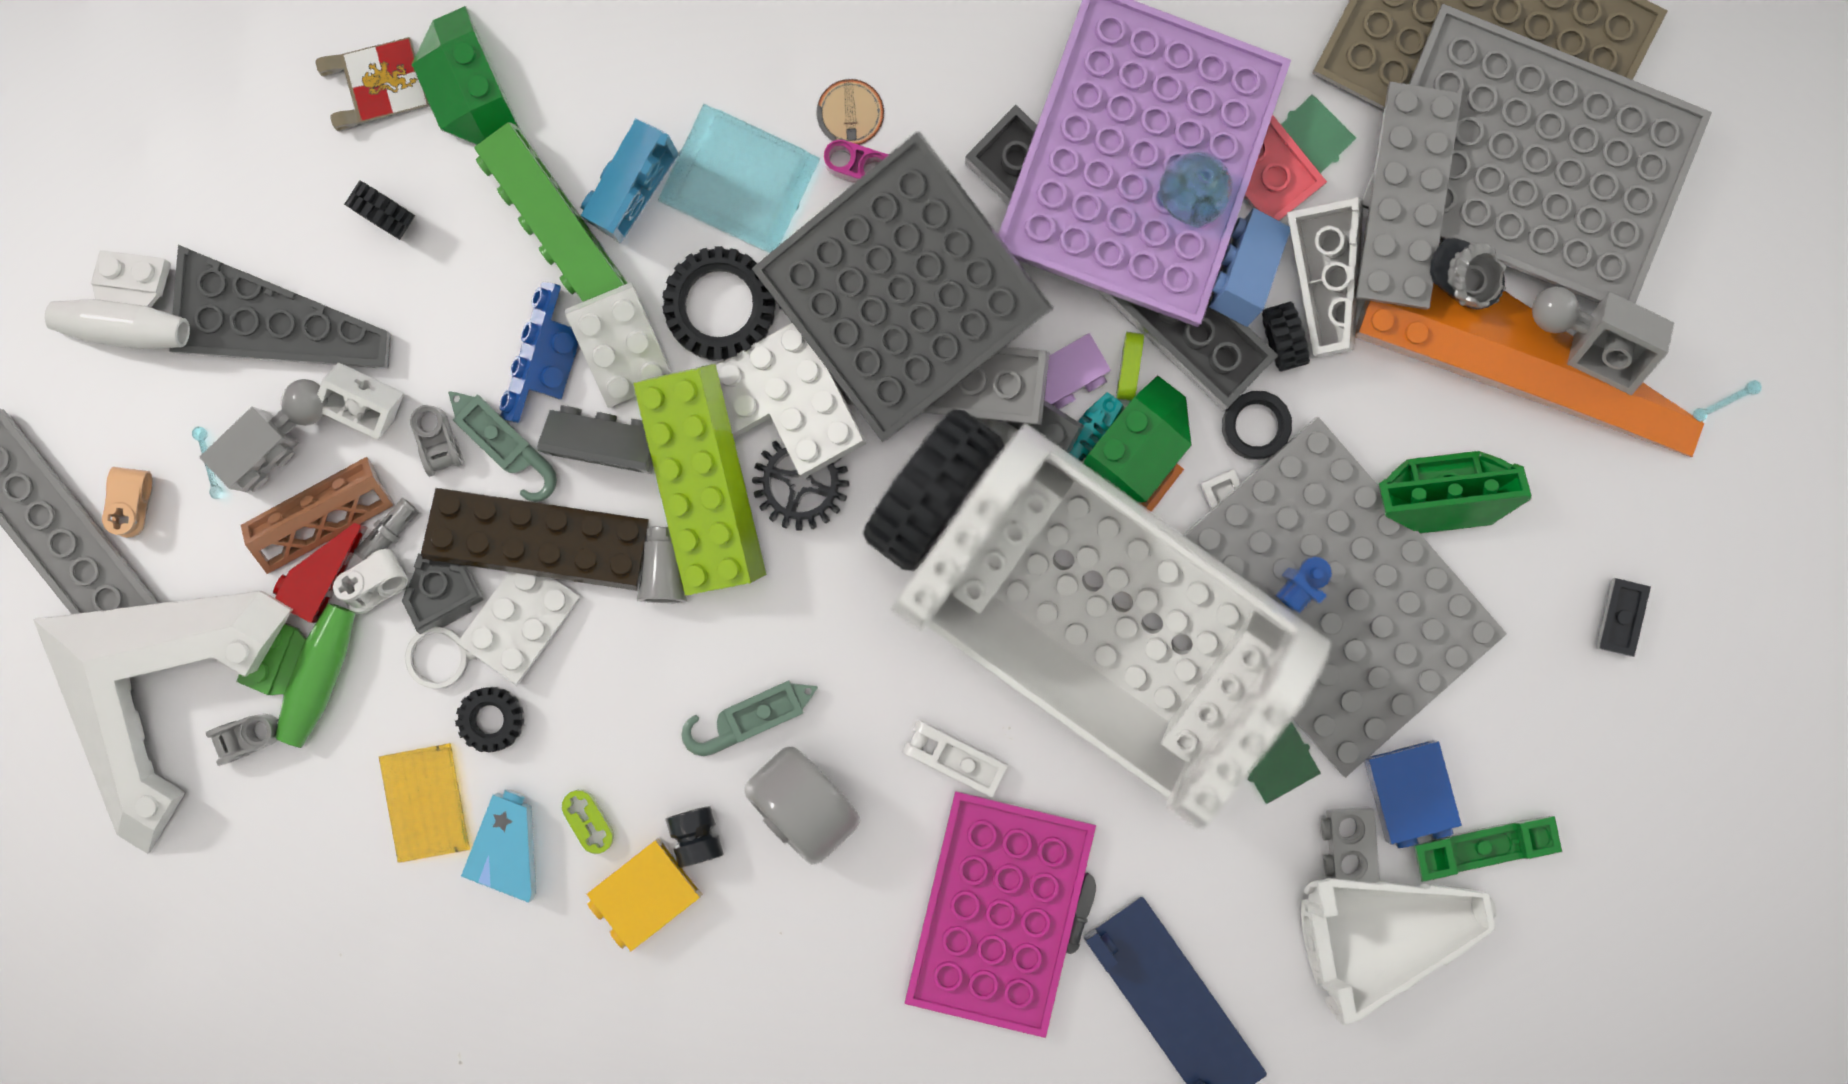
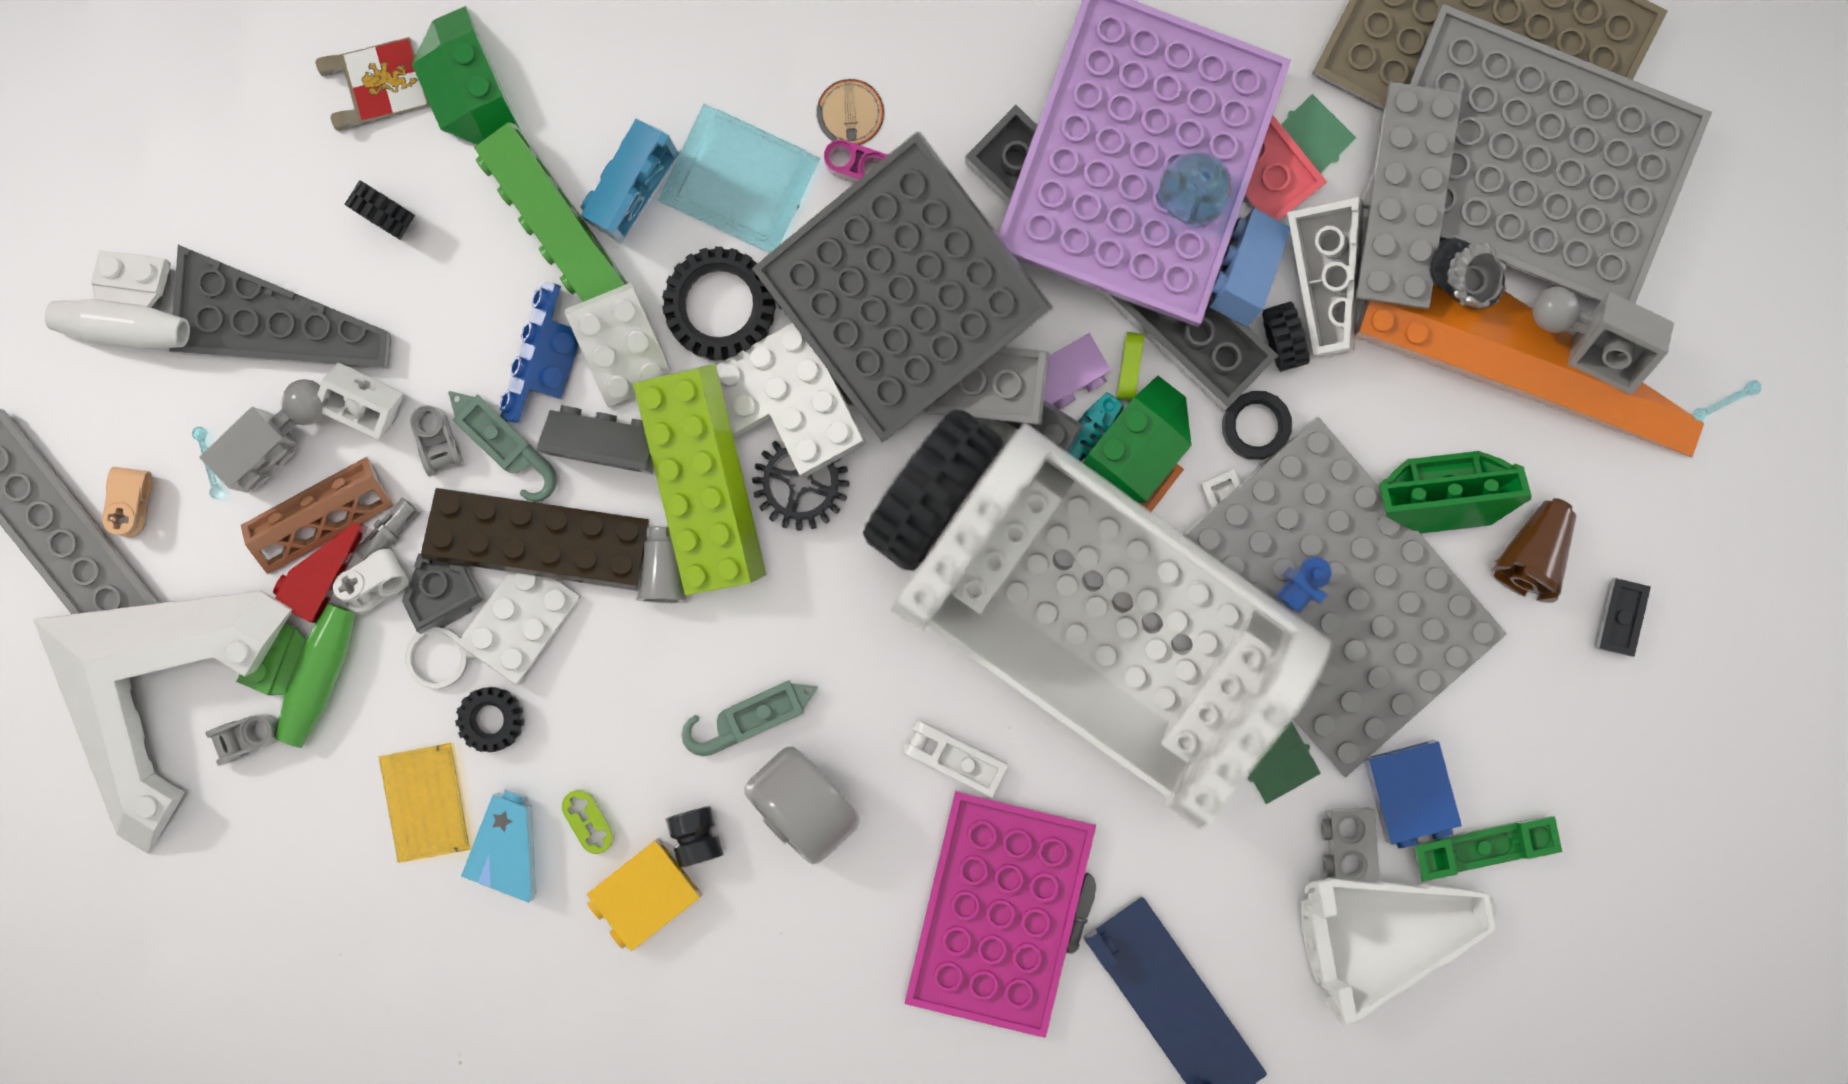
none -> reddish brown cone [1491,498,1577,603]

